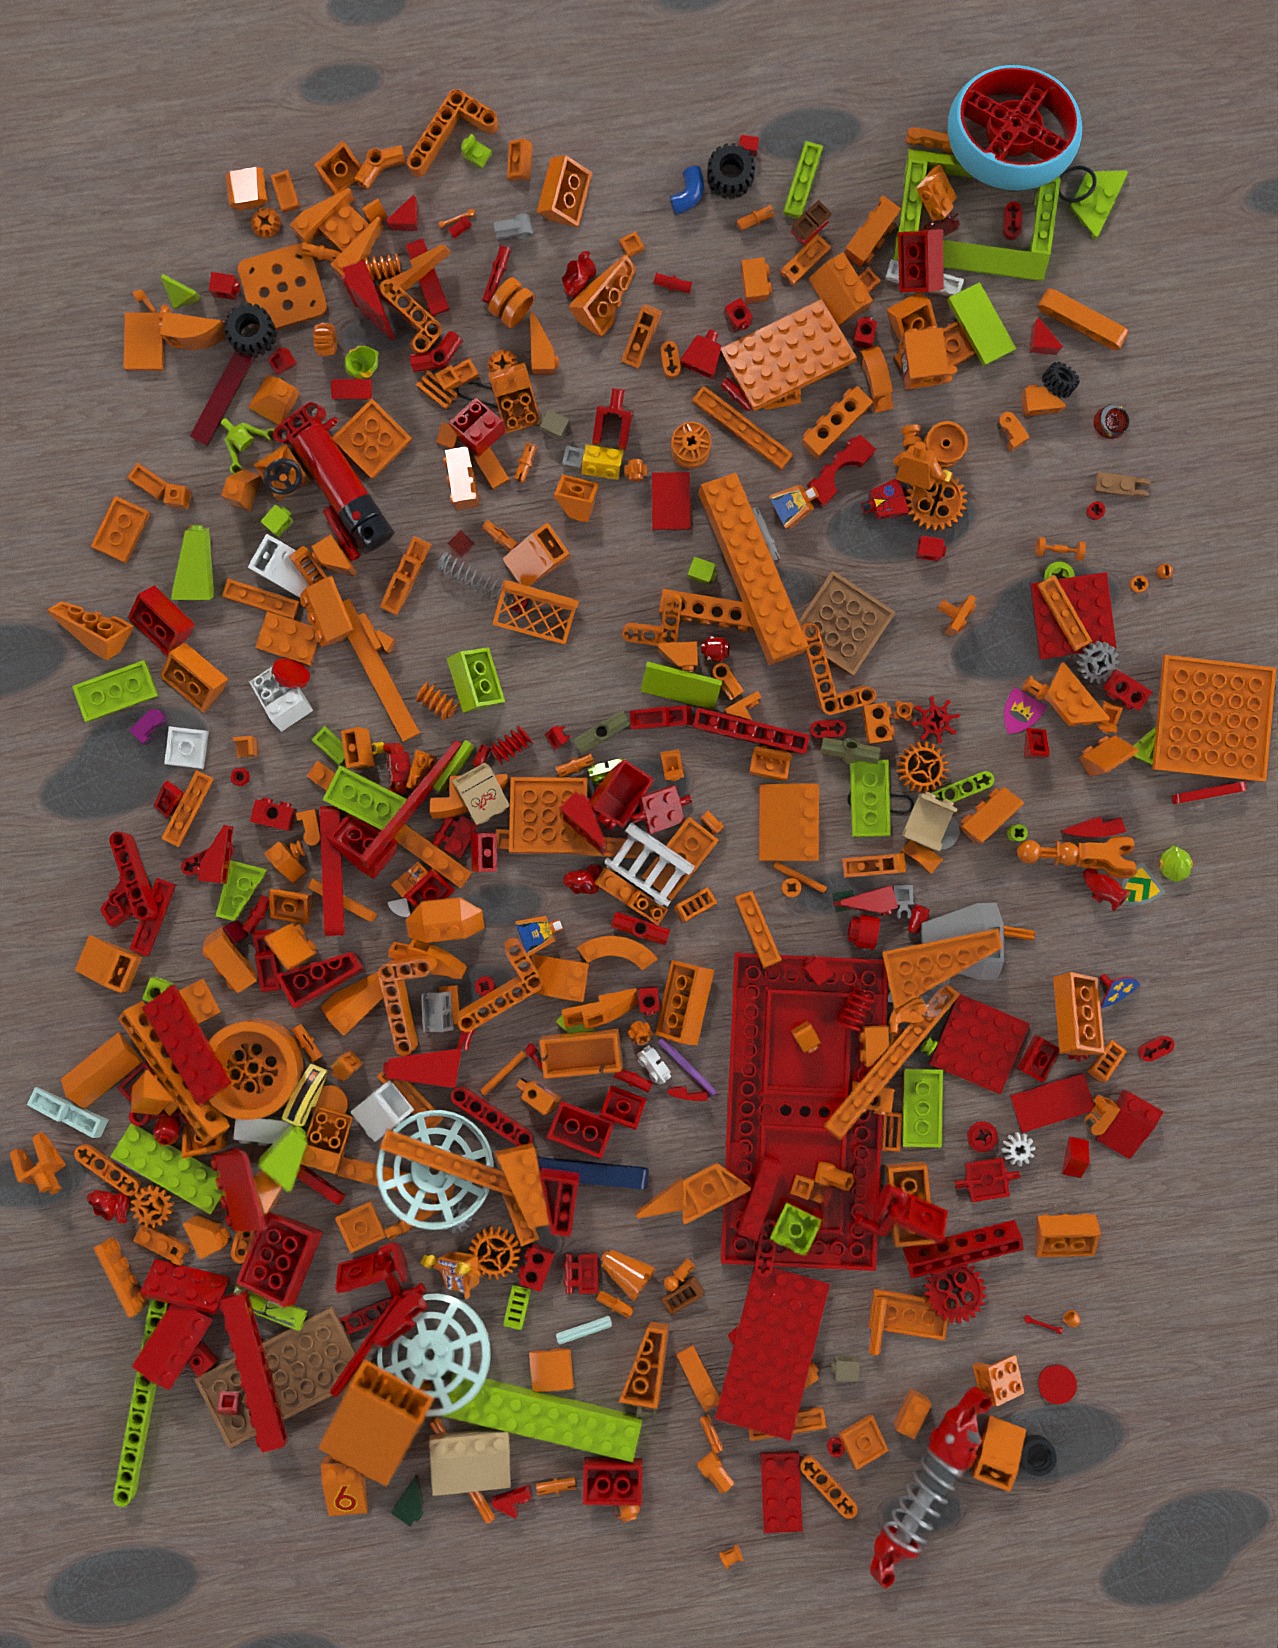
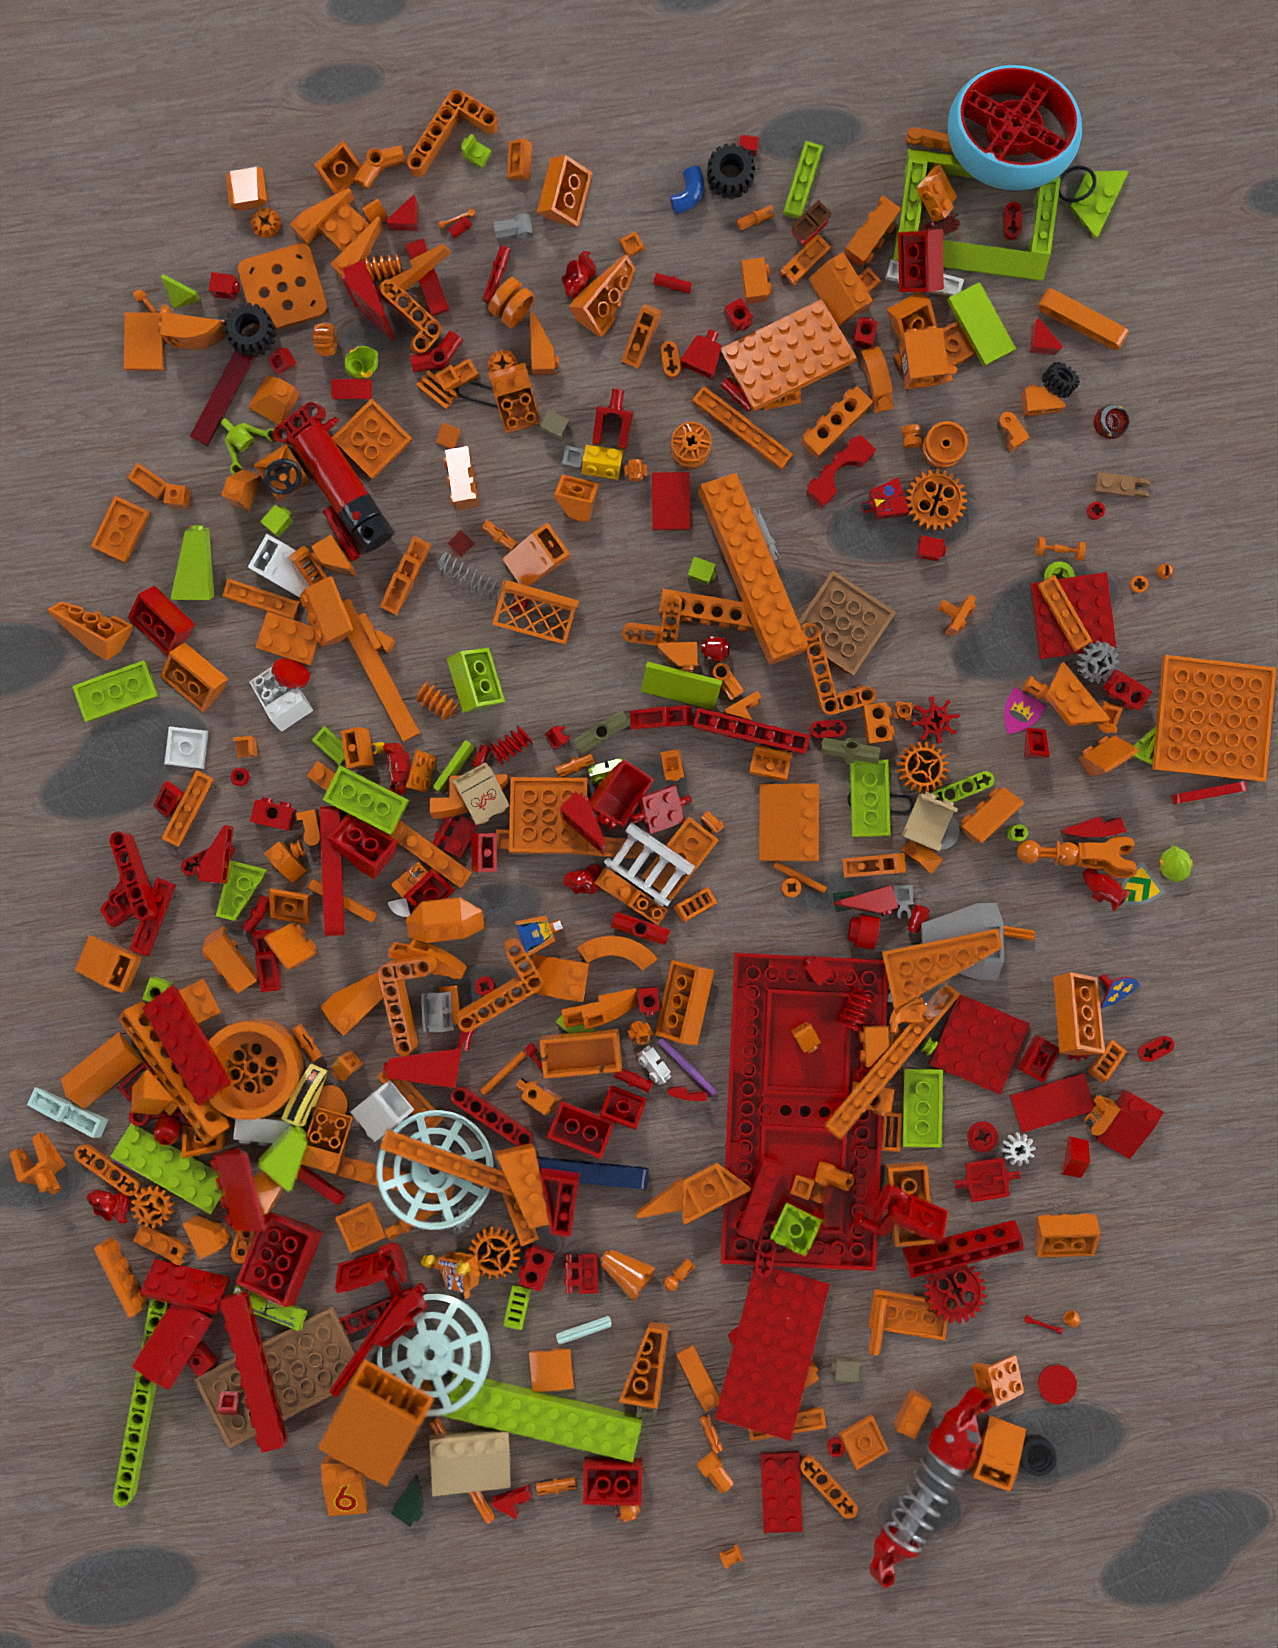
magenta leg [129,709,167,745] -> none
dark red slope [223,920,249,944] -> none
orange tile [270,170,301,213] -> none
red wedge [275,952,365,1009] -> none
orange pin [301,242,341,262] -> none
red tile [360,740,462,868] -> none
red slope [449,398,505,457] -> none
orange tile [473,447,509,490] -> none
orange pin [513,443,537,483] -> none
orange axle [596,1290,634,1319] -> none
dark orange slope [661,1276,704,1315] -> none
orange tile [734,891,782,969] -> none
torso [769,485,819,529] -> none
orange torso [893,442,952,490] -> none

